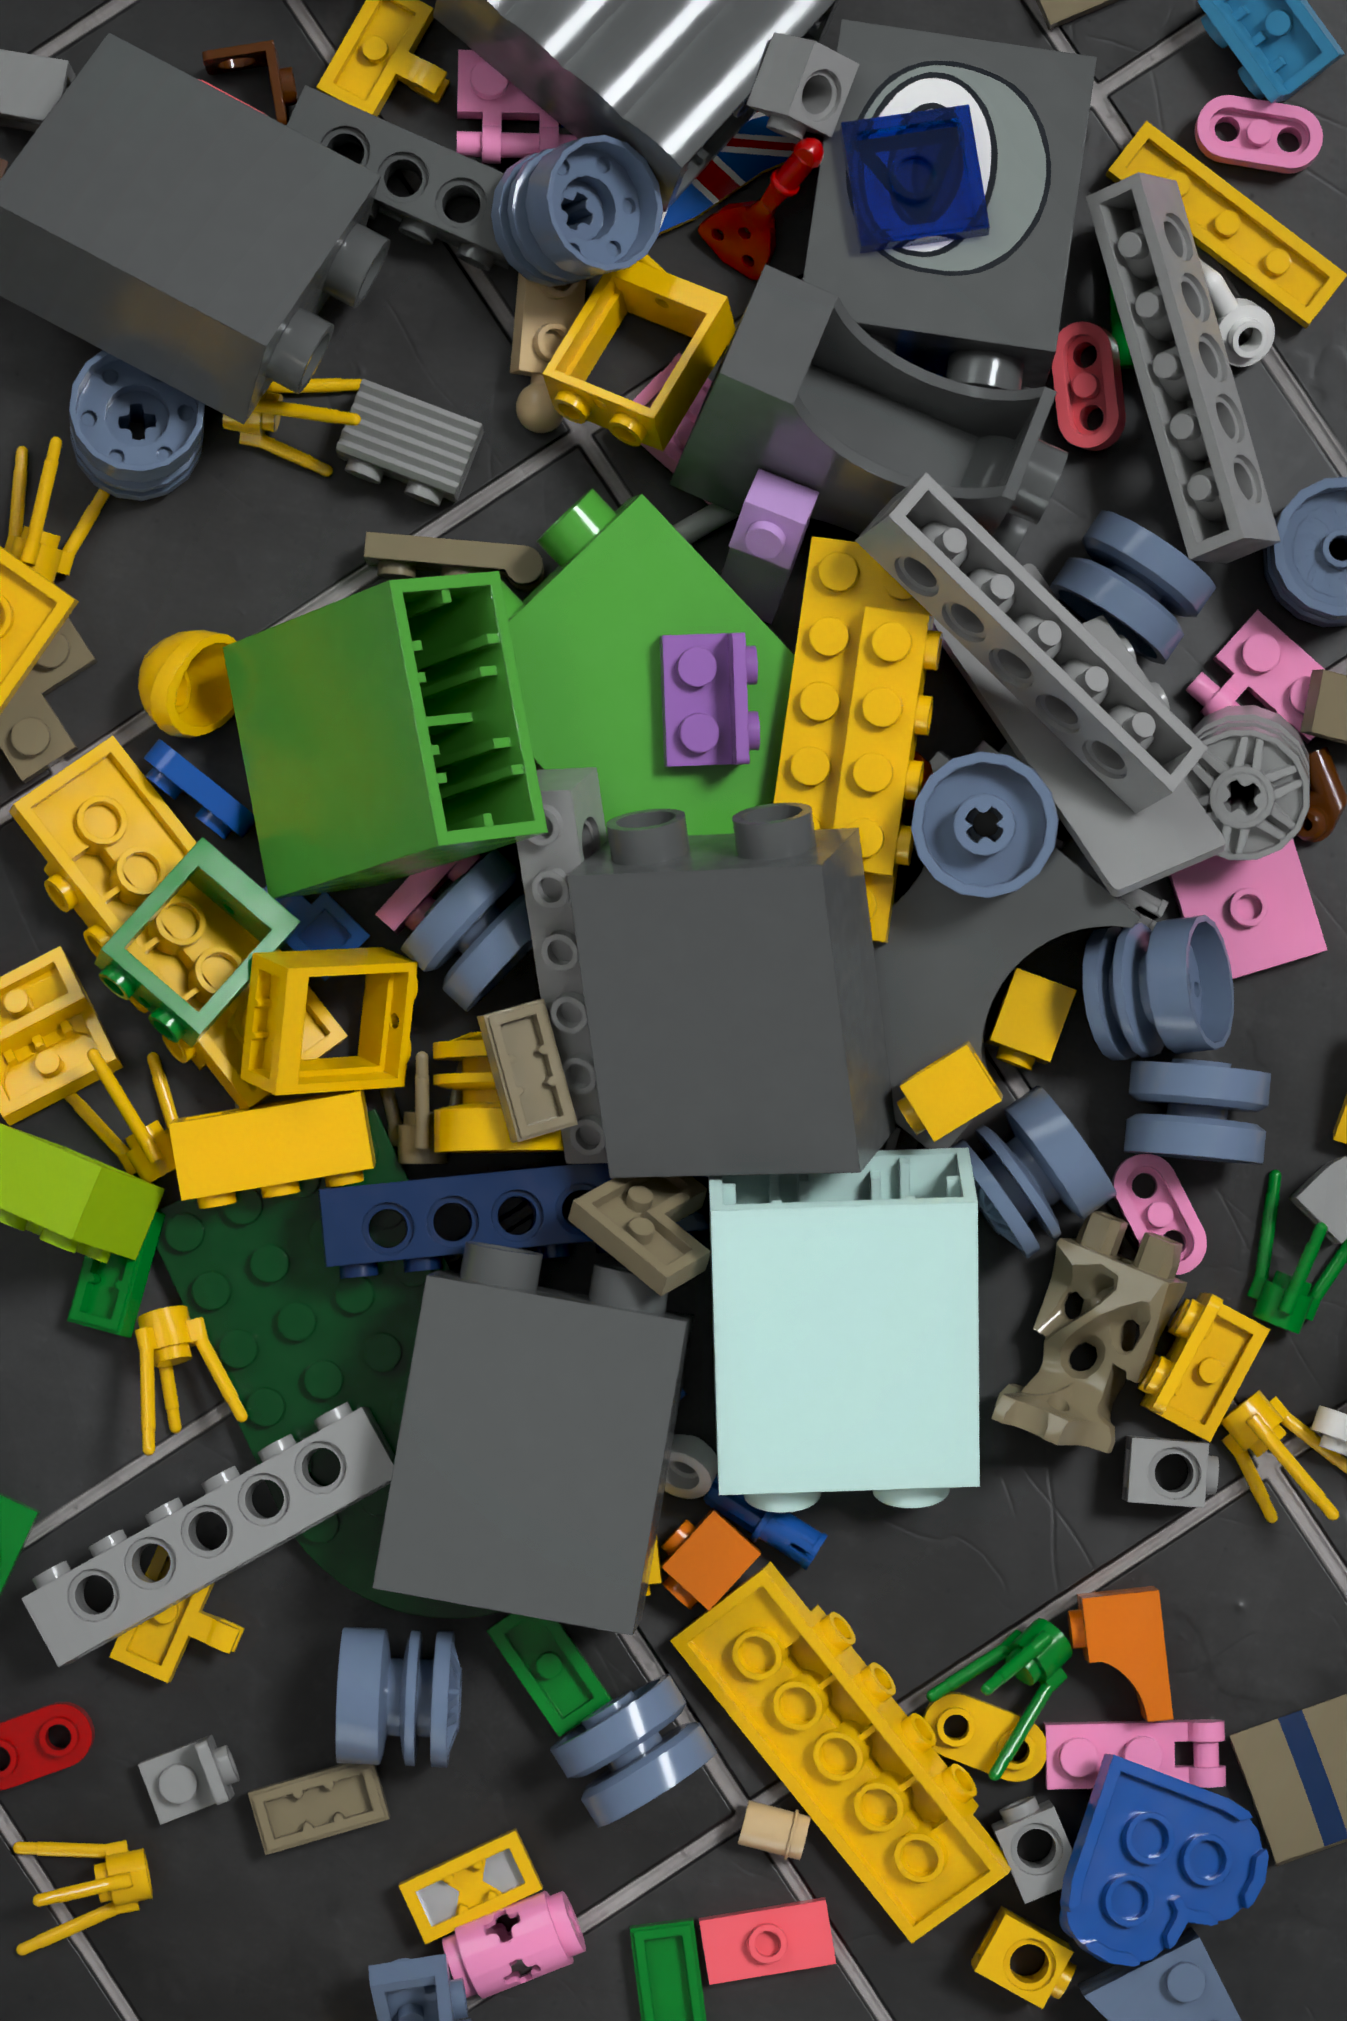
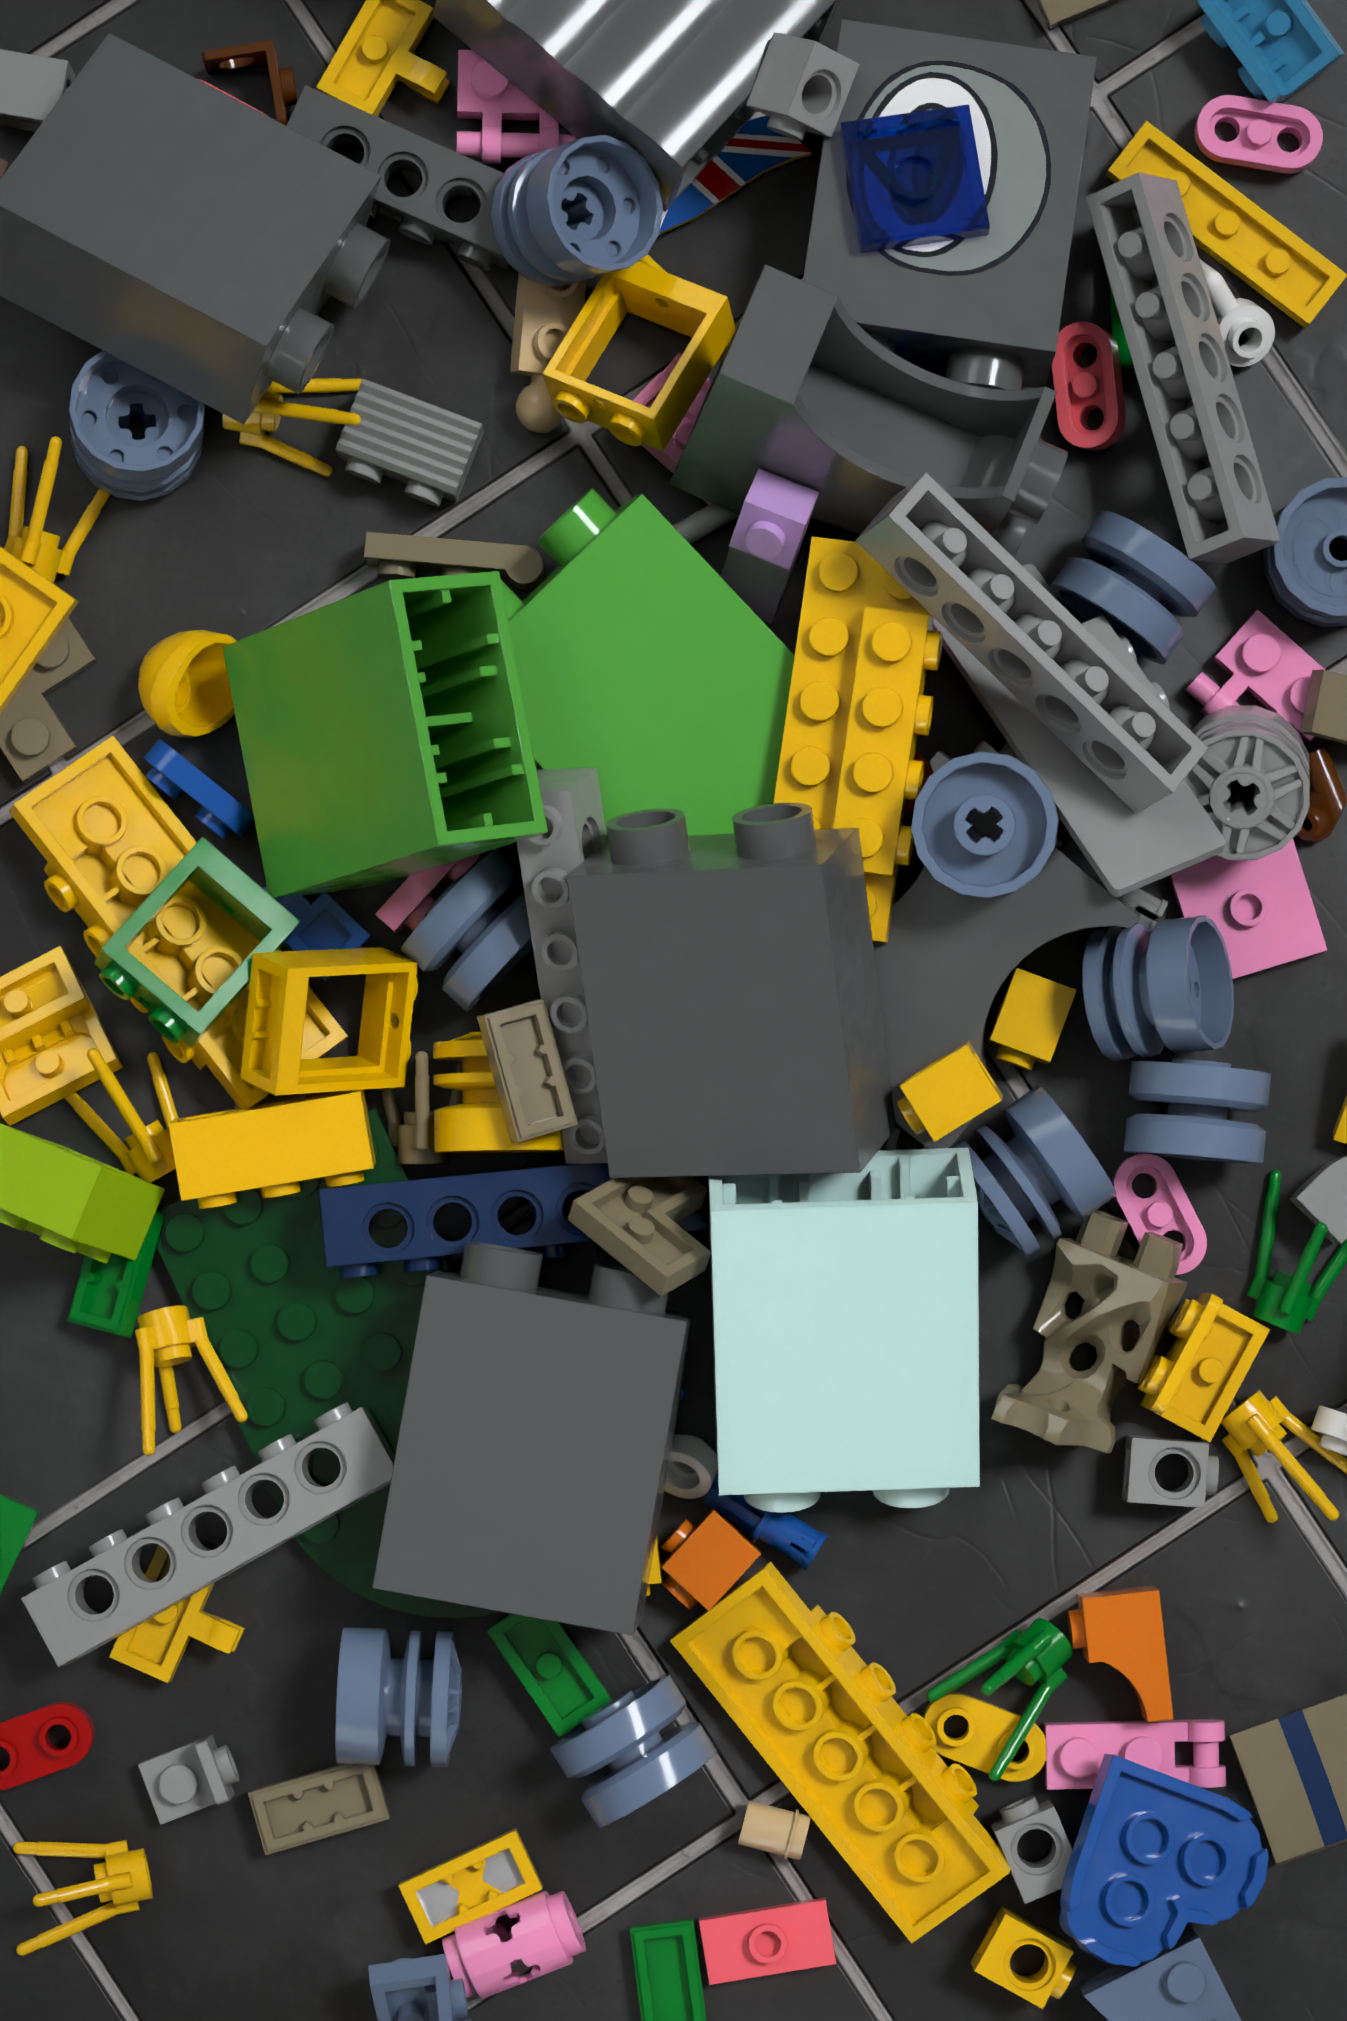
medium lavender bracket [660,632,760,767] -> none
red piece [698,138,824,280] -> none

